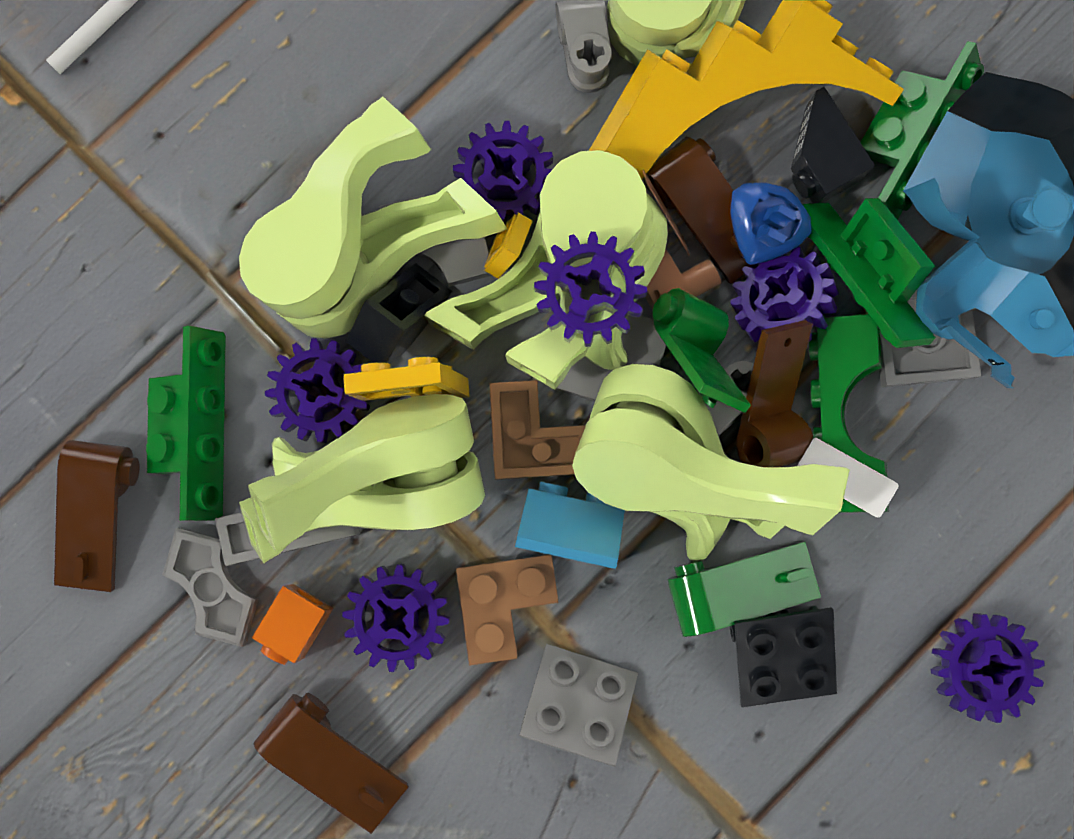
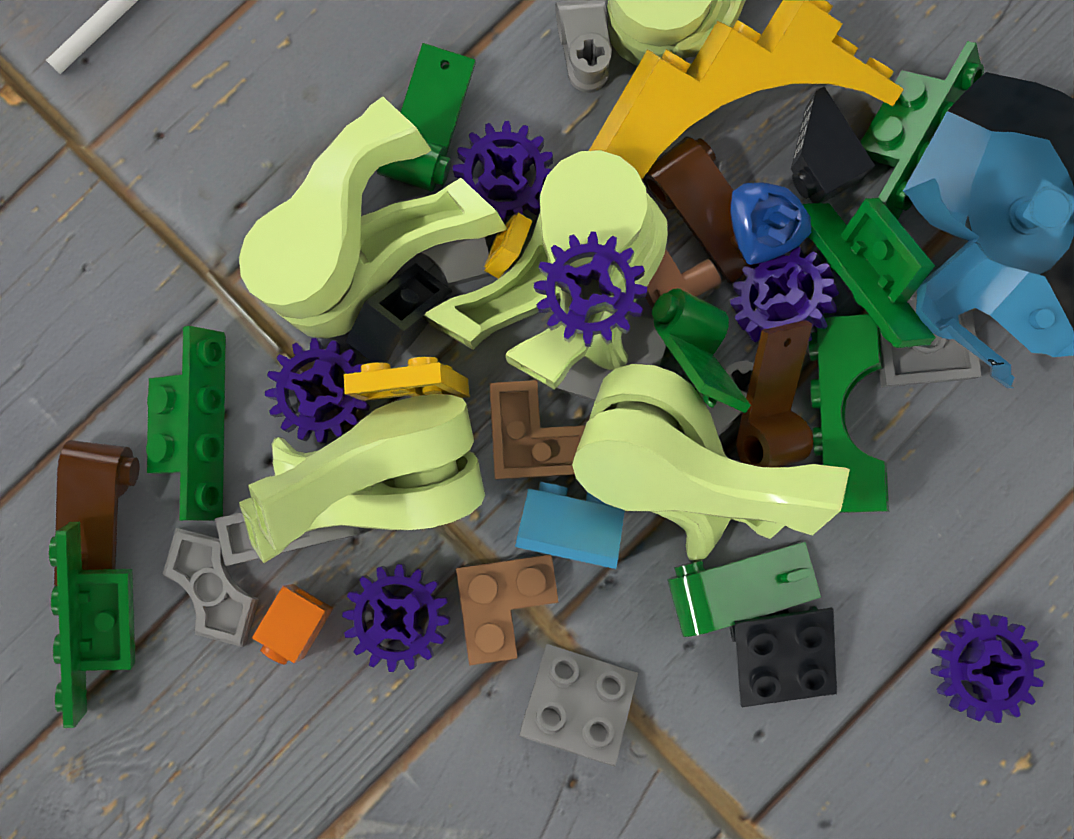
reddish brown door [253,693,409,834] -> none
nougat sticker [643,169,690,255] -> none
white sticker [797,438,899,518] -> none
none -> green bracket [49,522,135,728]
none -> green door [376,43,476,192]

